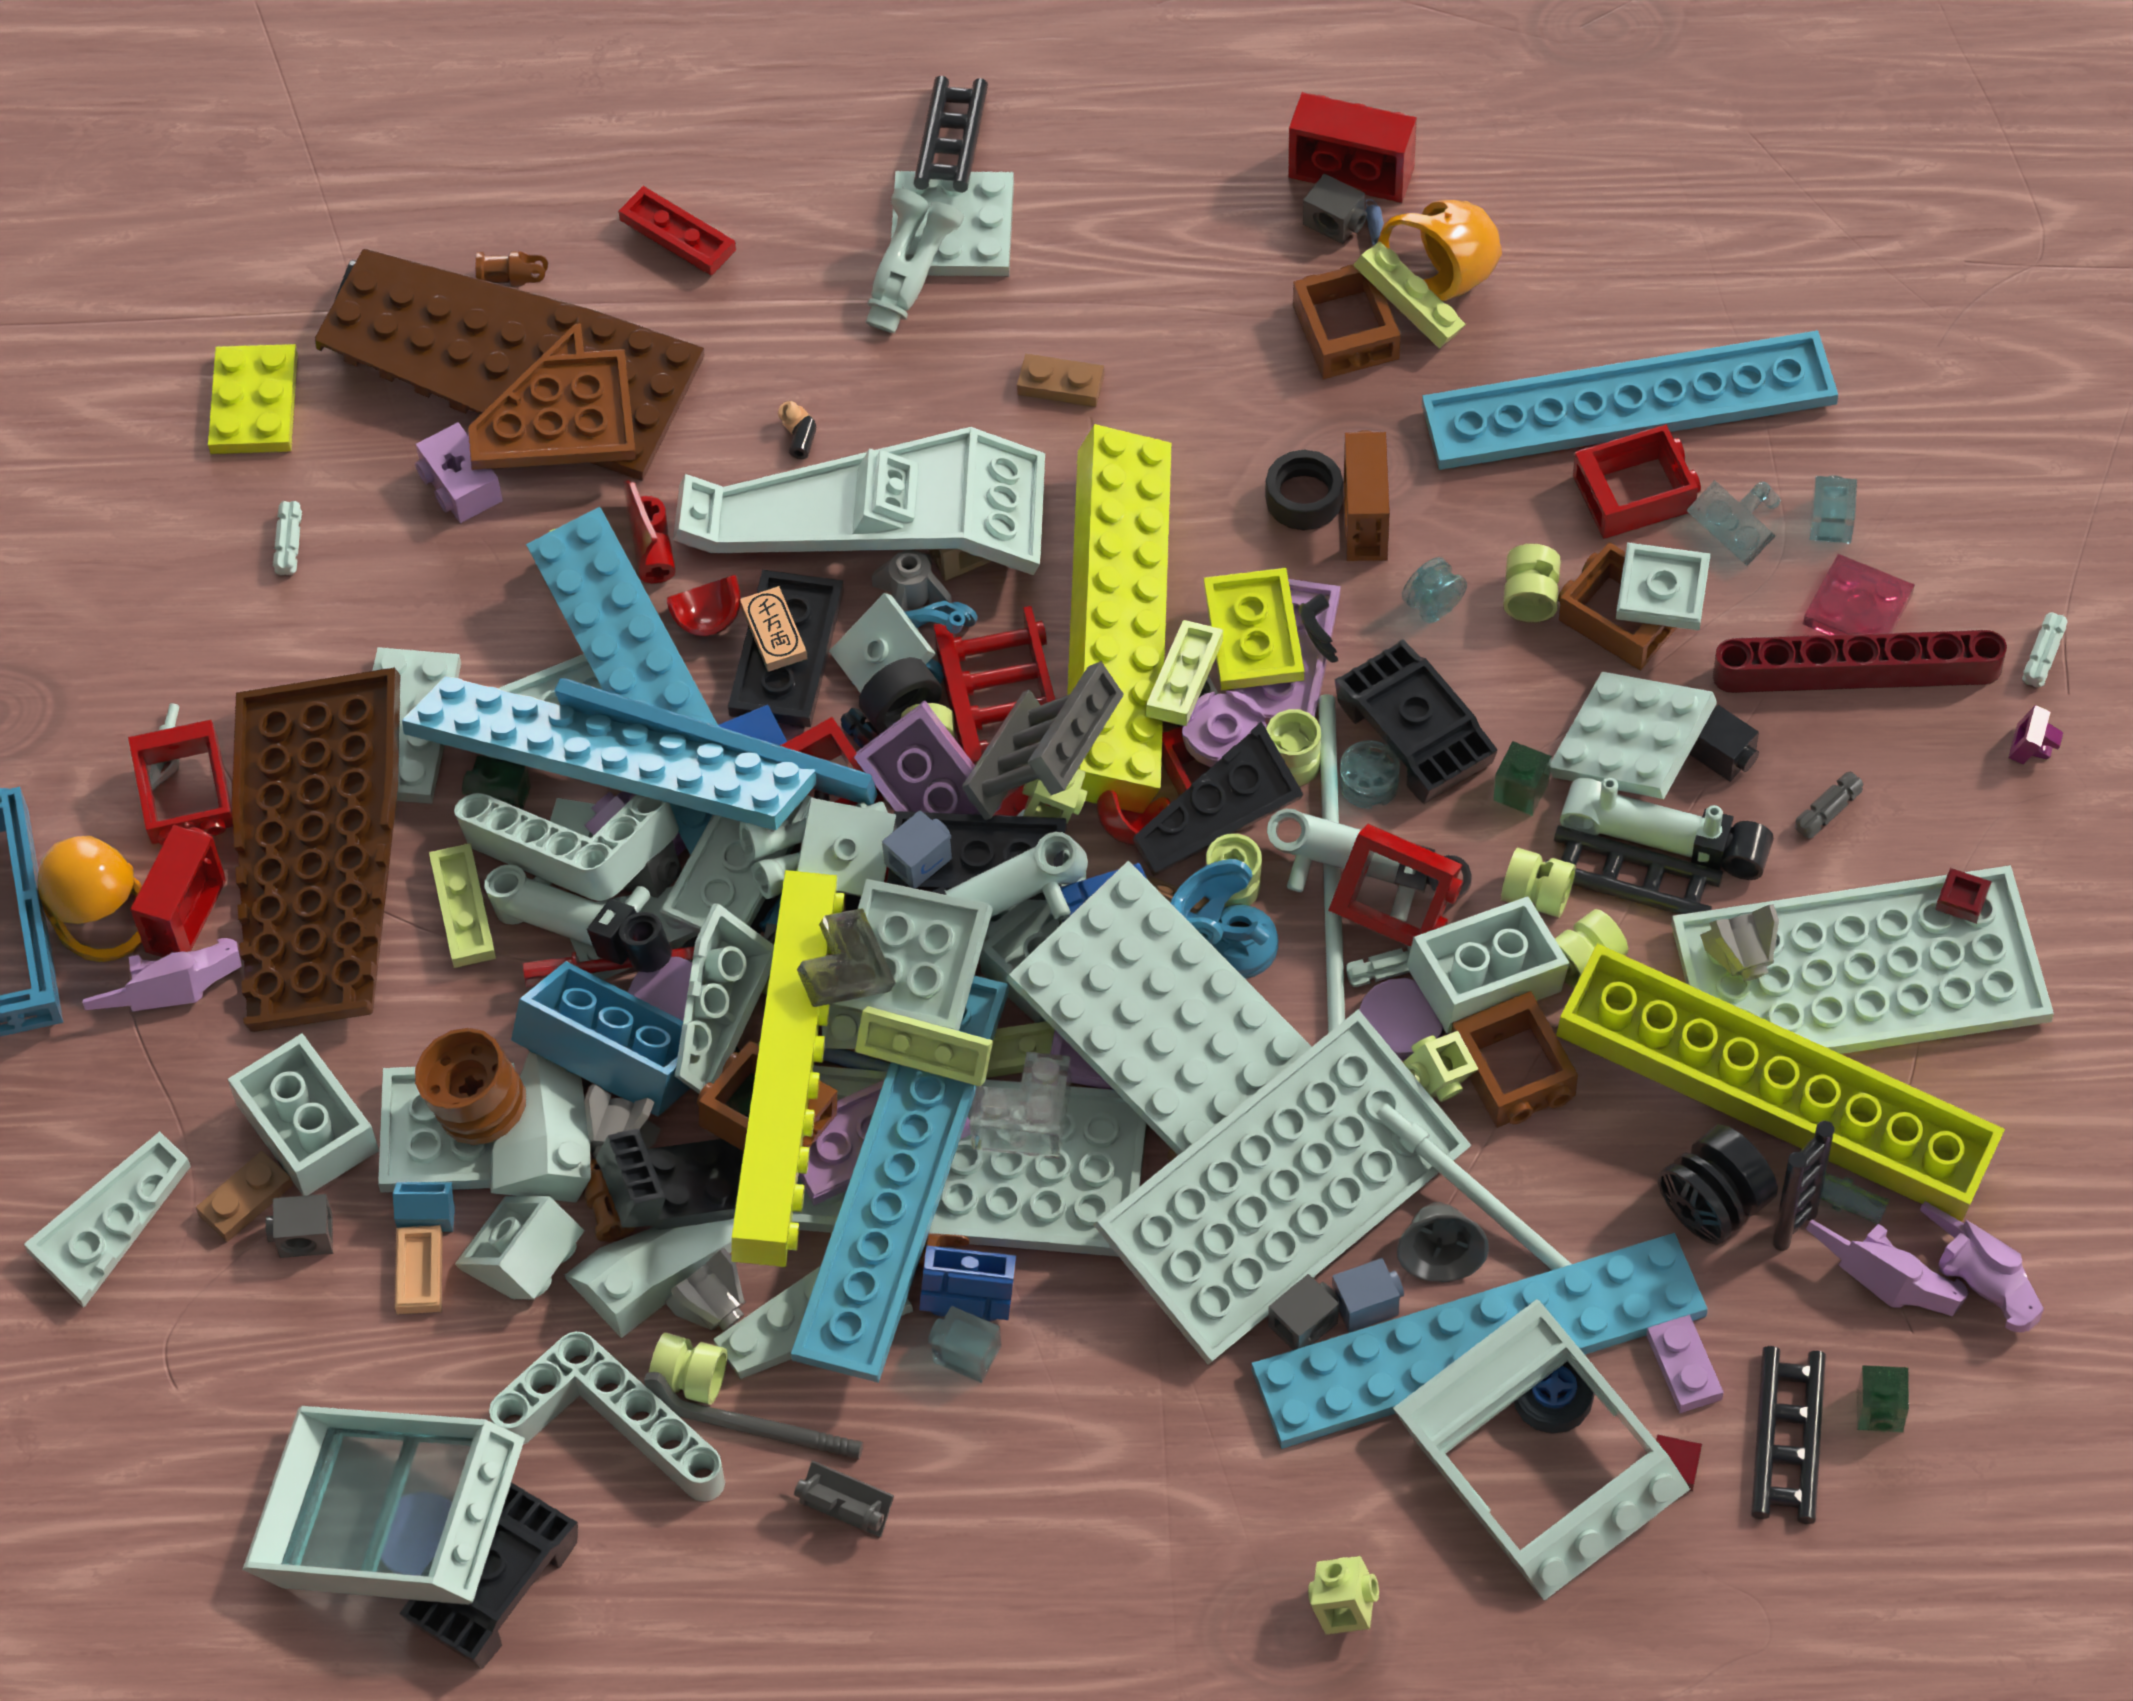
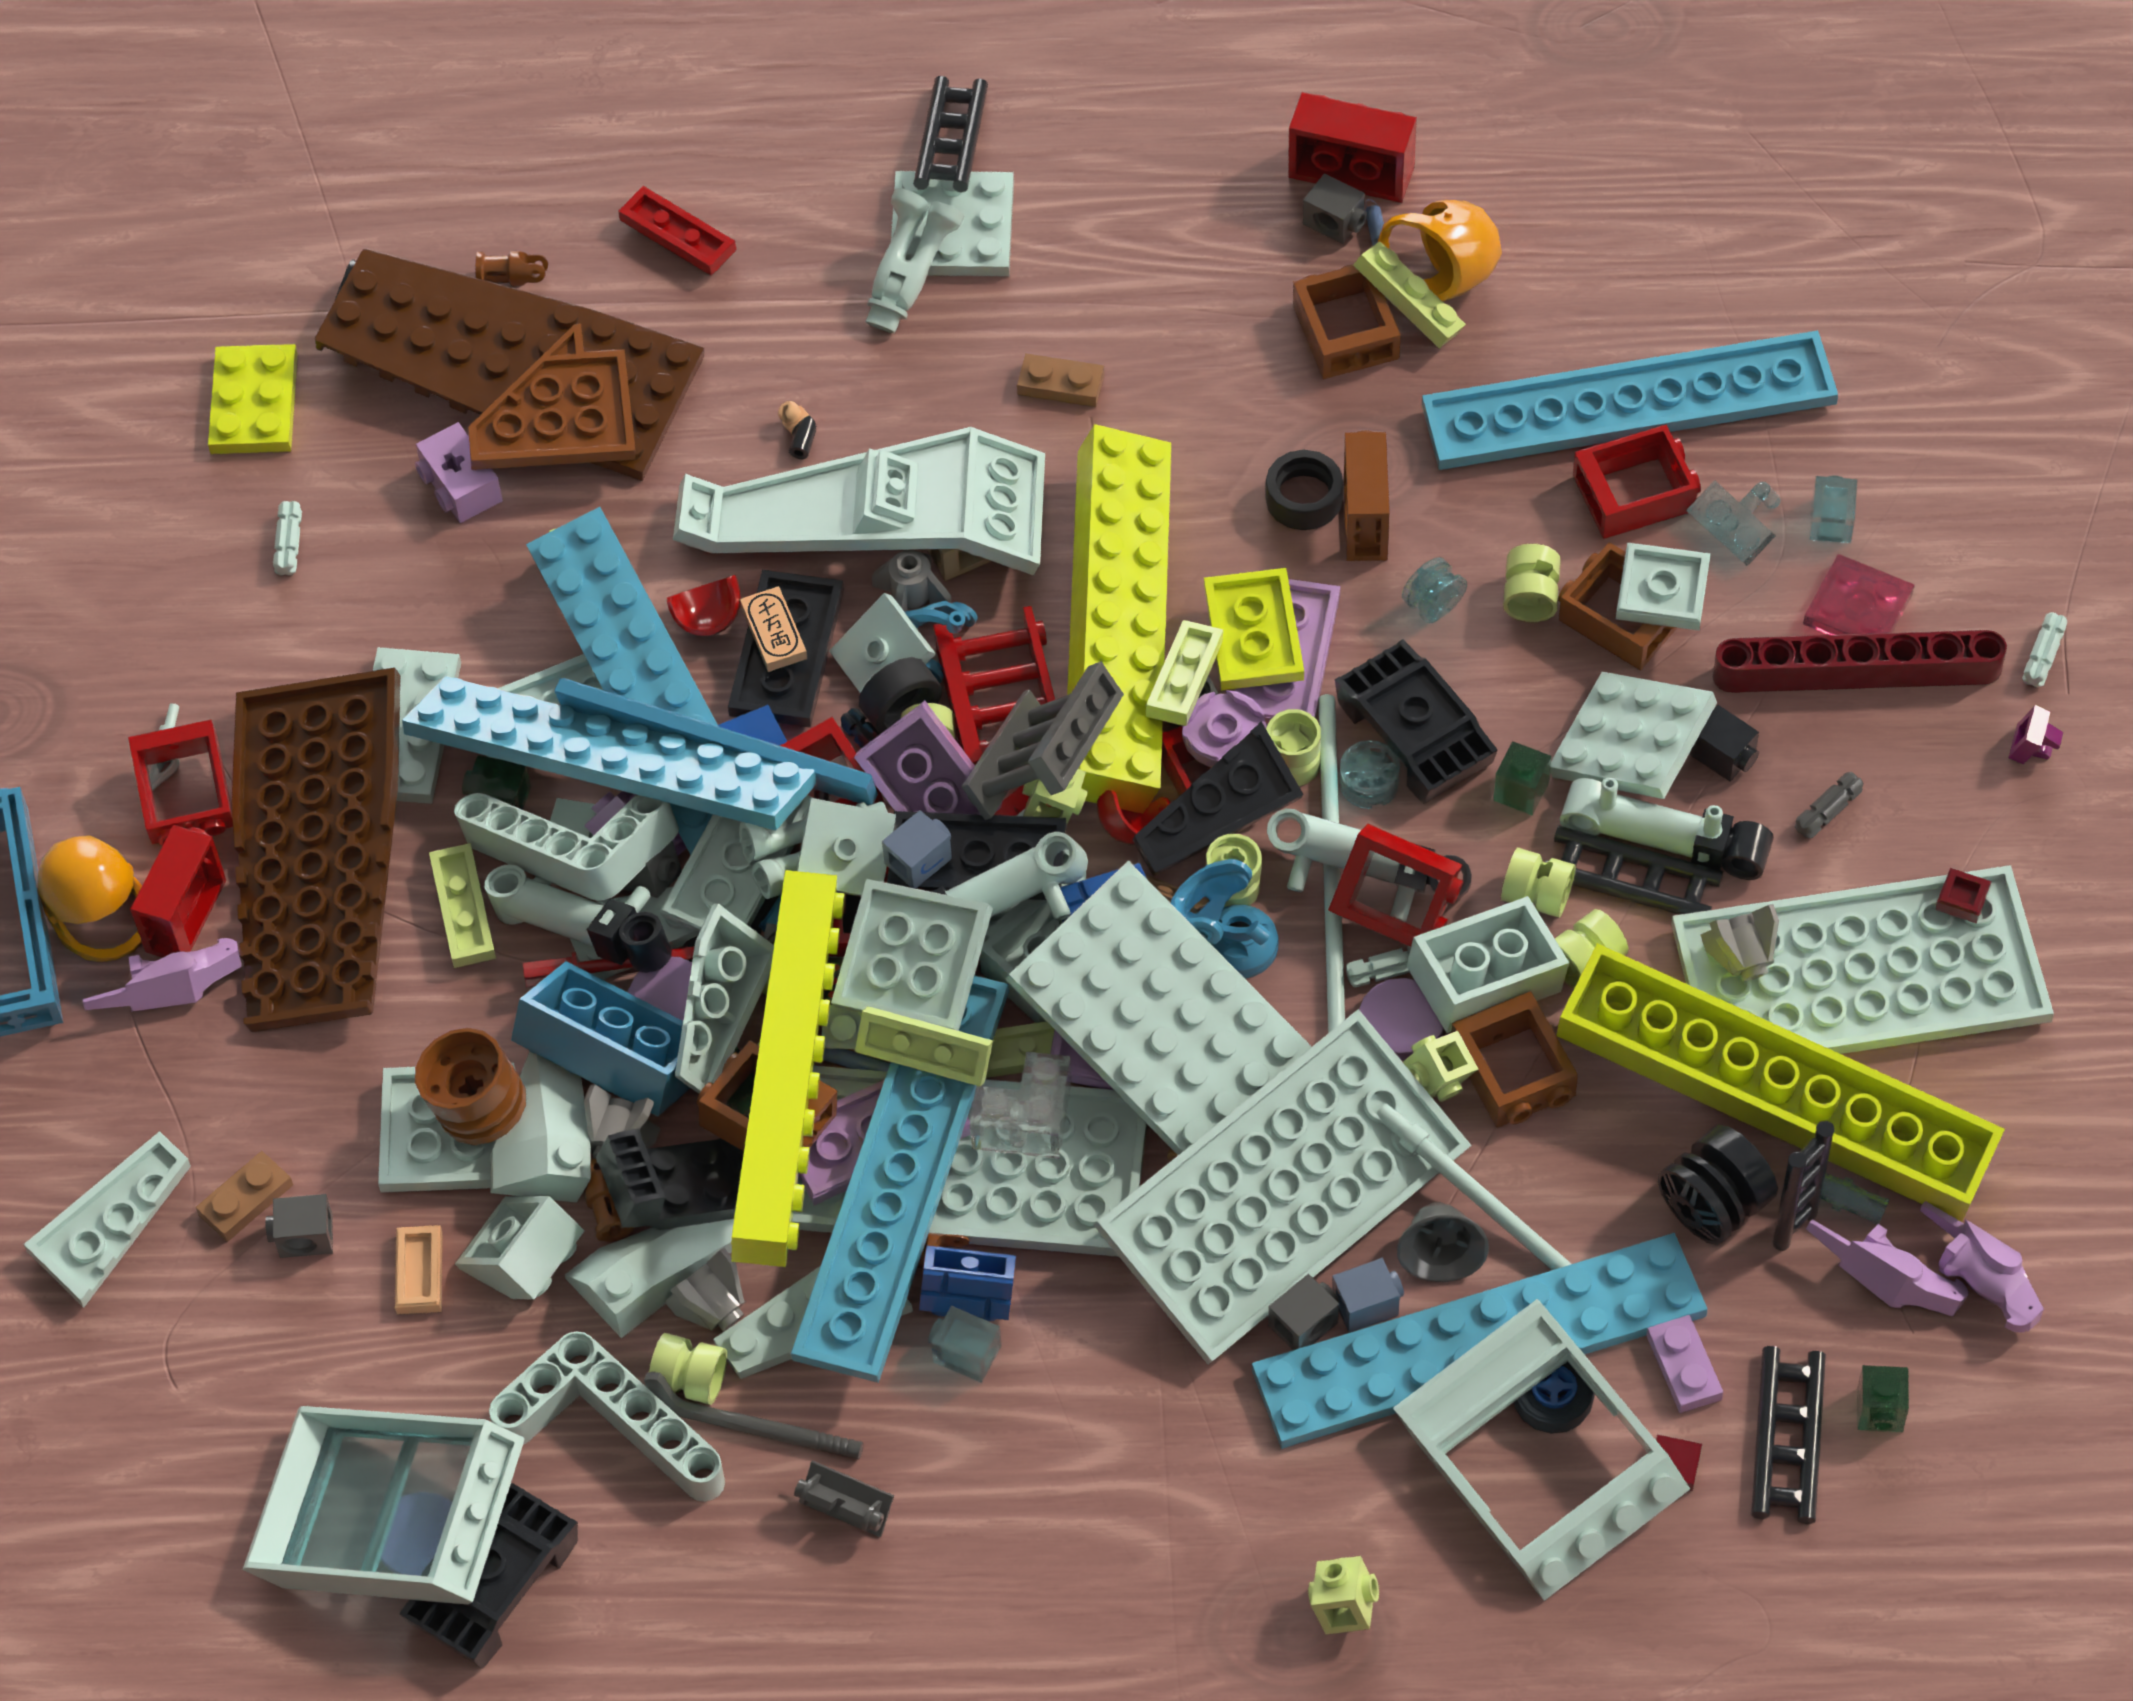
light aqua brick [228,1033,379,1196] -> none
dark azure piece [393,1182,455,1232] -> none
red panel [623,480,676,584] -> none
clear smoke plate [797,908,896,1007] -> none
black piece [1298,593,1339,663] -> none

